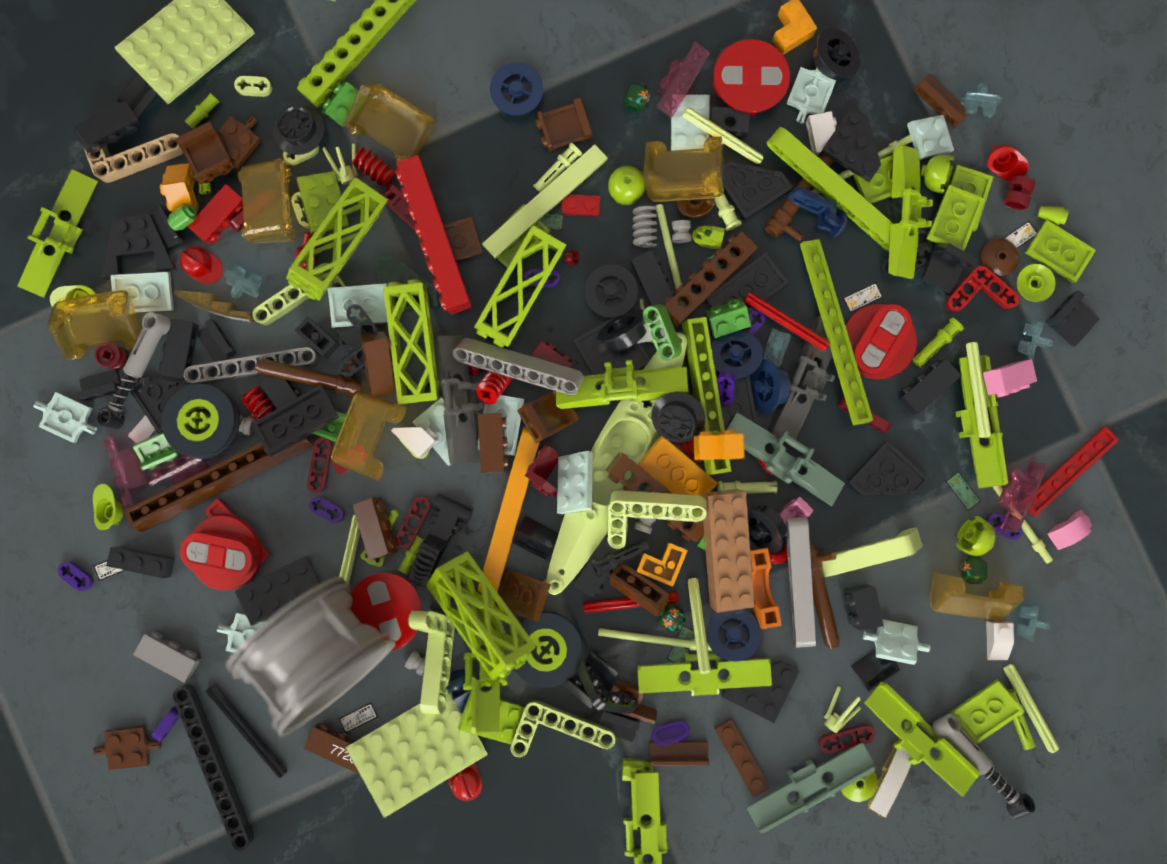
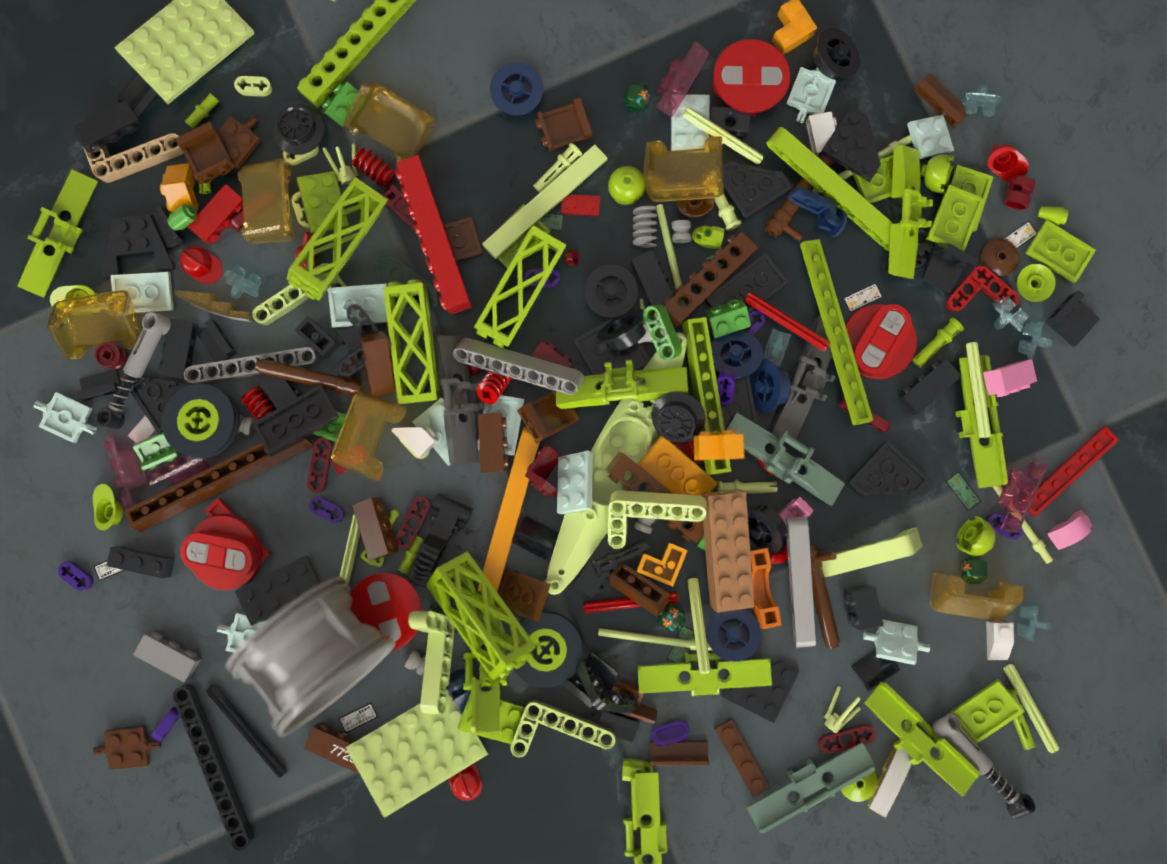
none -> clear light blue hips [993,296,1029,331]

